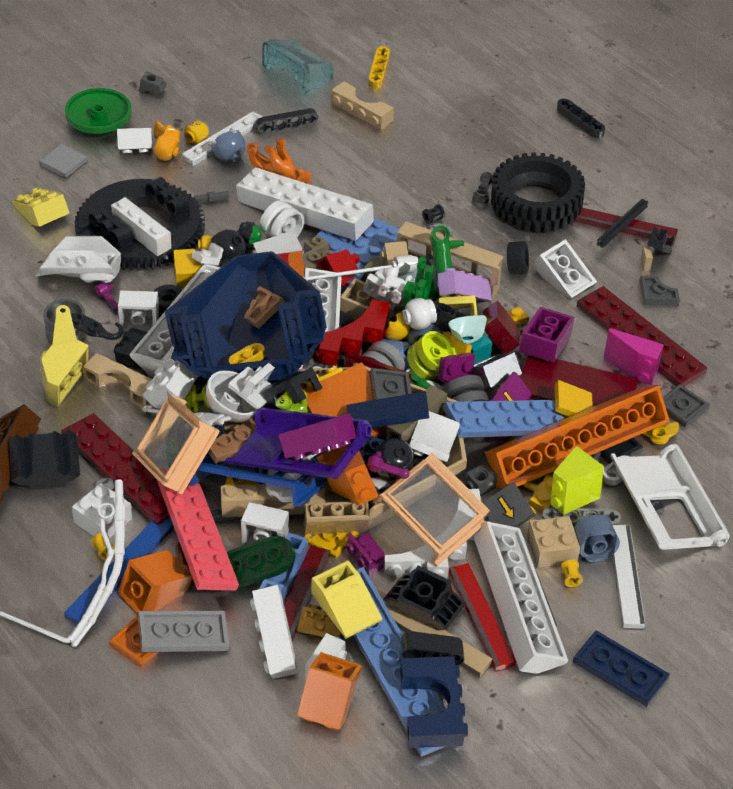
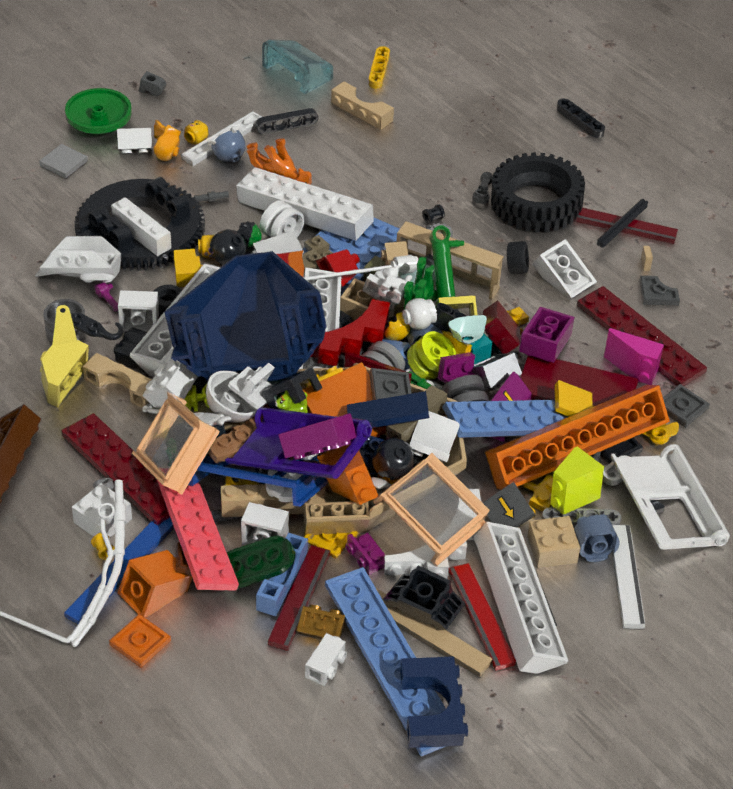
black slope [9,430,80,490] -> none
light yellow slope [11,187,69,227] -> none
light grey plate [138,611,229,652] -> none
white bracket [192,243,223,265] -> none
yellow plate [229,343,266,364] -> none
medium nougat wing [244,286,285,328] -> none
white brick [250,585,299,679] -> none
orange slope [297,652,363,730] -> none
light yellow slope [311,560,382,639] -> none
magenta piece [366,451,410,479] -> none
black beam [401,631,465,665] -> none
lavender brick [437,268,492,304] -> none
dark grey brick [465,463,497,496] -> none
yellow bush [560,559,583,587] -> none
dark blue tile [572,630,670,707] -> none
black hinge [647,227,675,254] -> none

